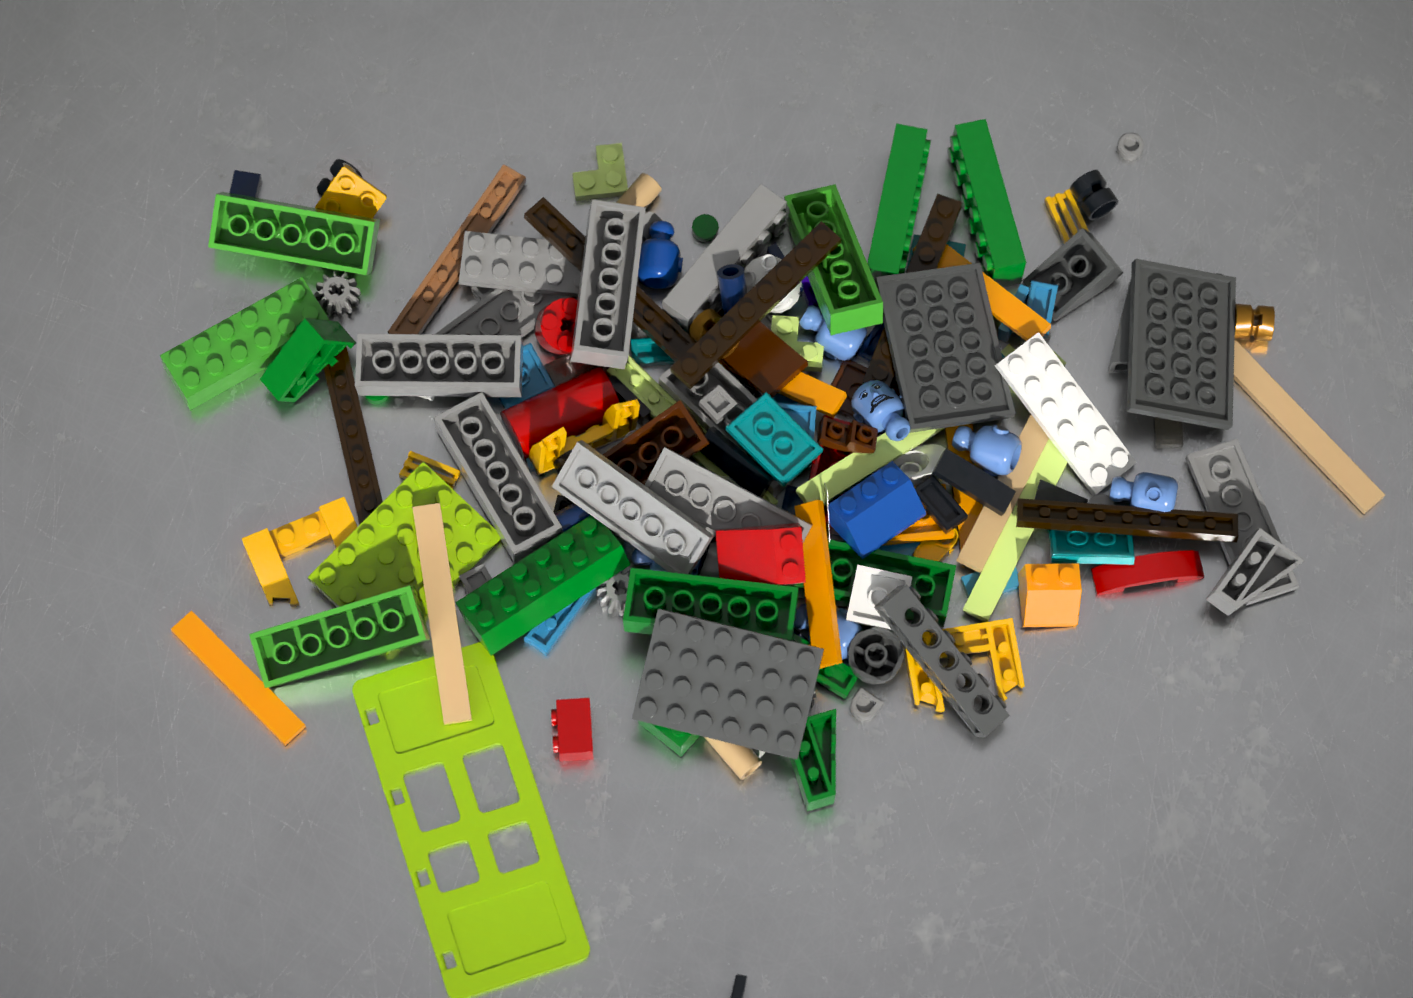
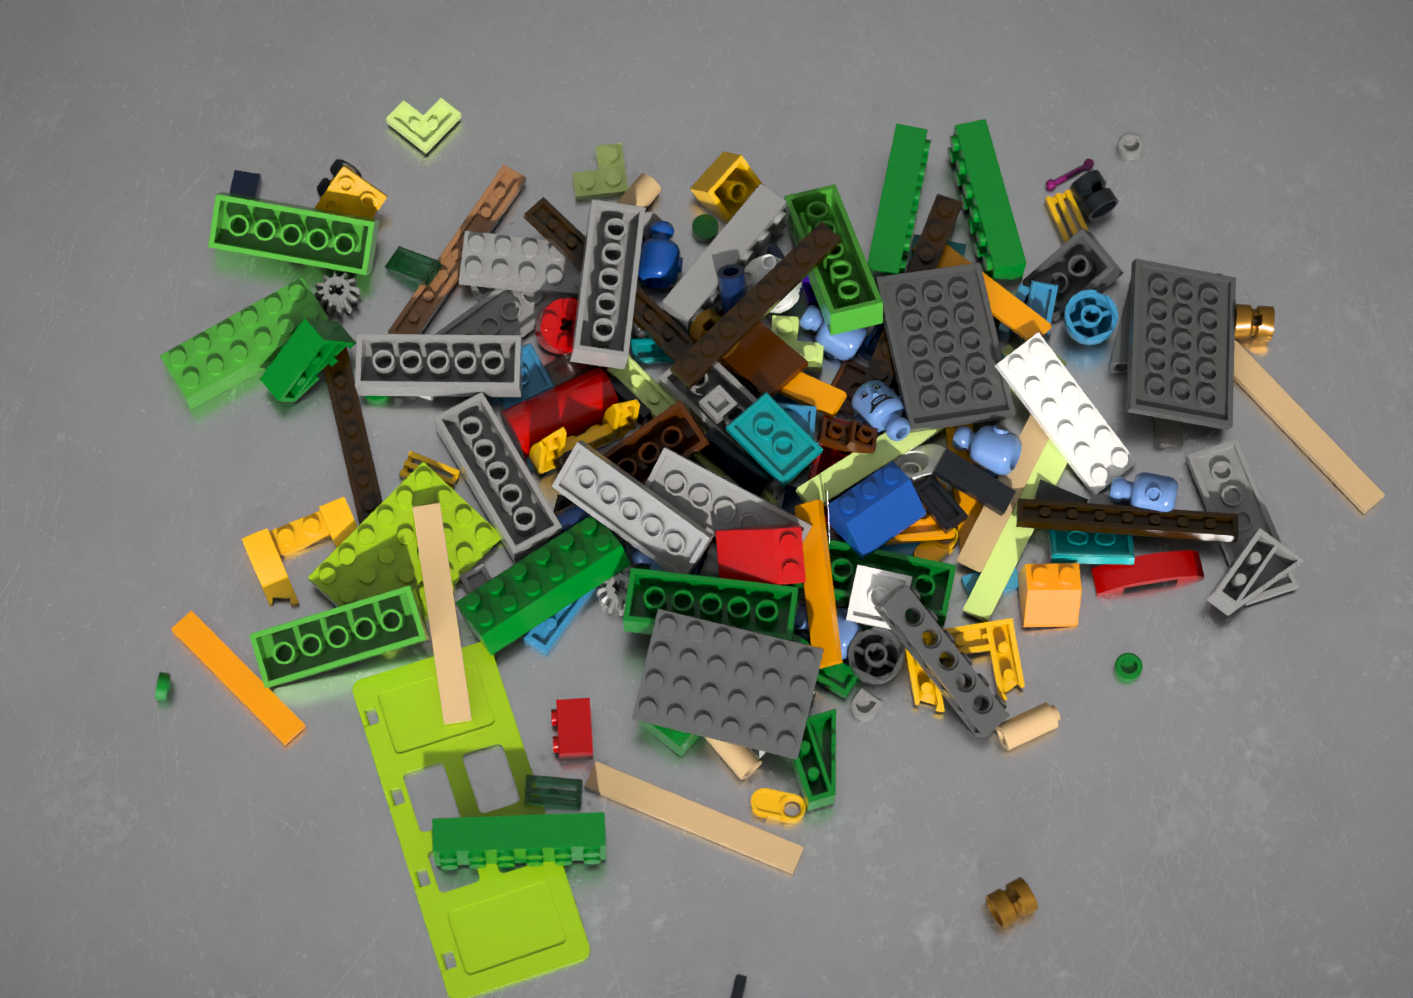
none -> green tile [155,672,171,701]
none -> clear green tile [385,246,443,287]
none -> yellowish green plate [386,98,461,154]
none -> green brick [432,812,606,870]
none -> clear green tile [524,774,583,809]
none -> tan tile [585,761,804,875]
none -> yellow slope [690,151,763,225]
none -> yellow piece [750,788,806,823]
none -> pearl gold wheel [985,877,1038,929]
none -> tan brick [996,702,1061,751]
none -> magenta hinge [1046,159,1094,190]
none -> dark azure cylinder [1063,289,1118,346]
none -> green tile [1114,653,1143,682]

